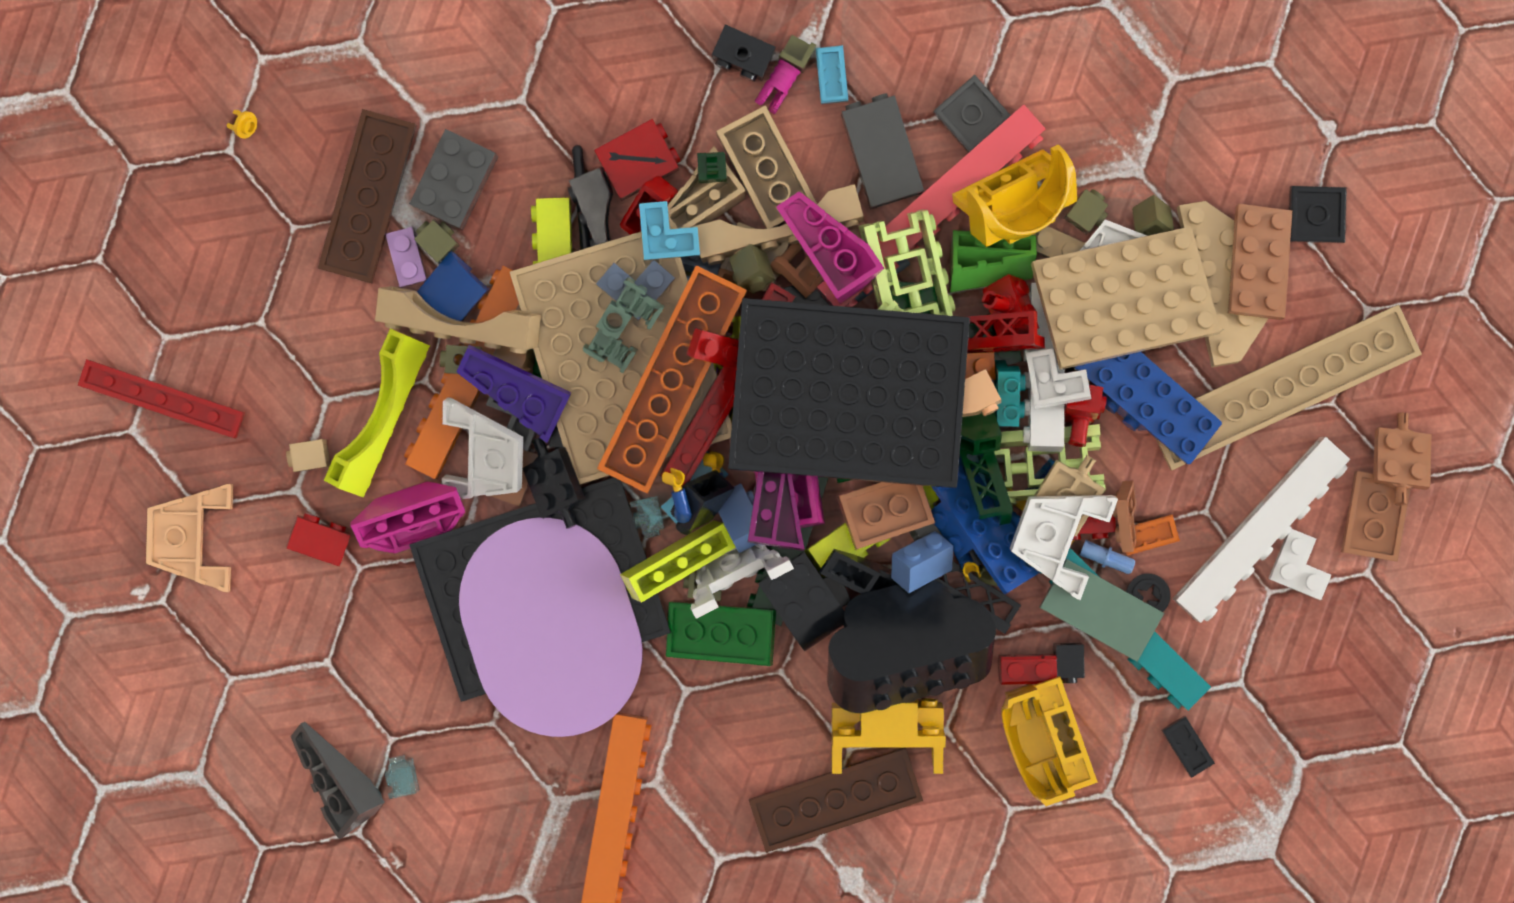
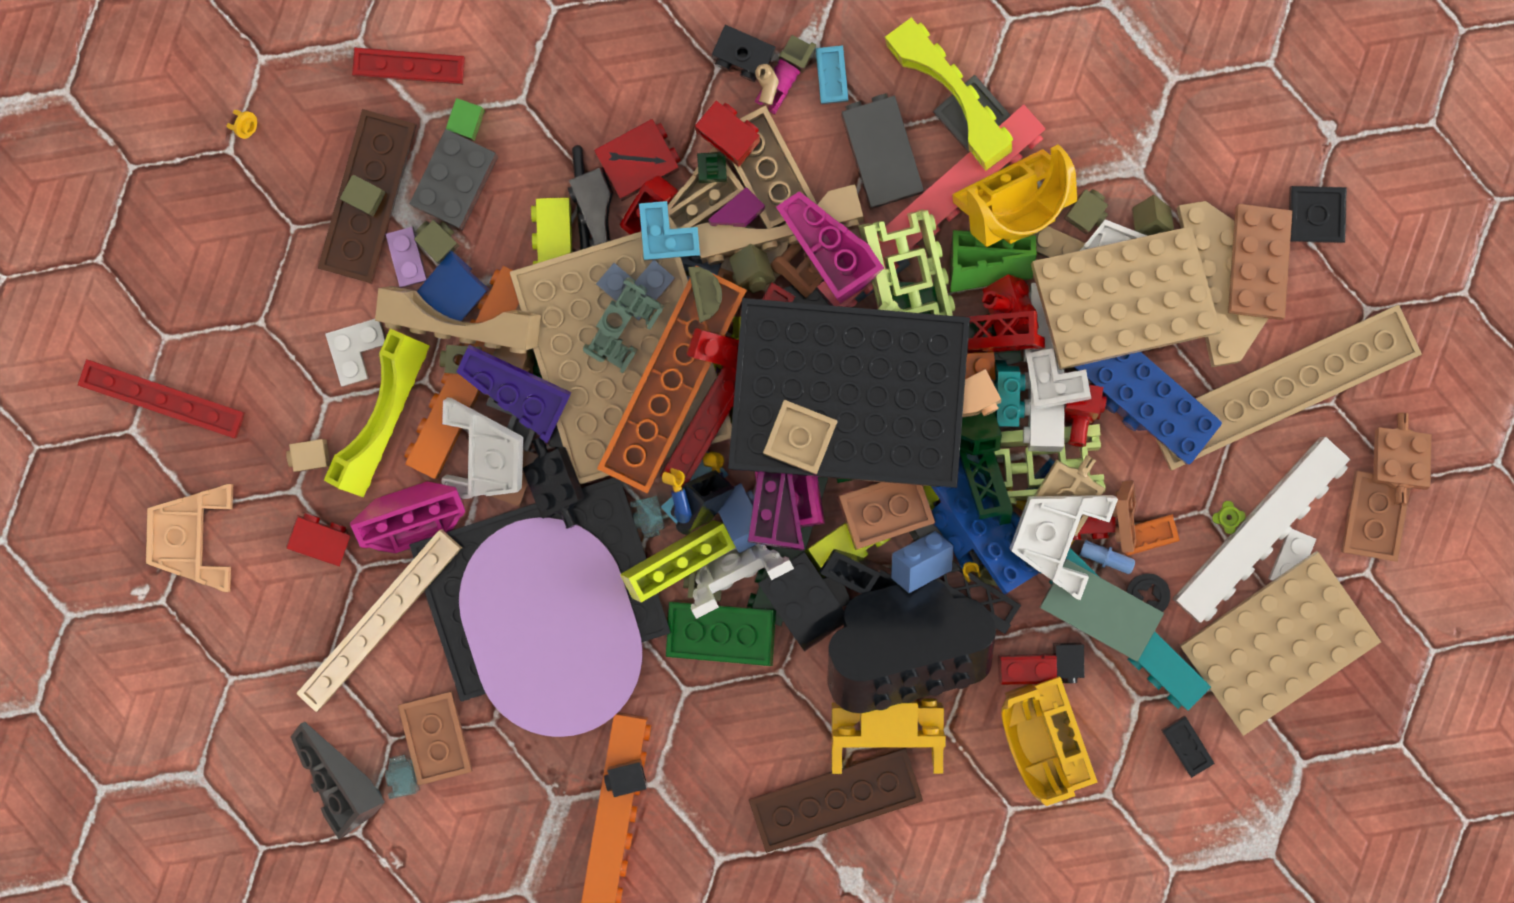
none -> tan plate [296,529,462,712]
none -> white plate [325,319,386,387]
none -> olive panel [340,175,386,217]
none -> red tile [352,47,465,85]
none -> nougat plate [398,691,473,786]
none -> bright green panel [446,98,485,141]
none -> black brick [604,759,648,797]
none -> olive plate [688,267,722,323]
none -> red brick [695,100,760,167]
none -> magenta tile [708,187,765,227]
none -> tan arm [755,64,779,105]
none -> tan plate [763,400,837,475]
none -> neon yellow arch [885,17,1013,171]
none -> tan plate [1180,551,1381,736]
none -> lime plate [1212,501,1246,534]

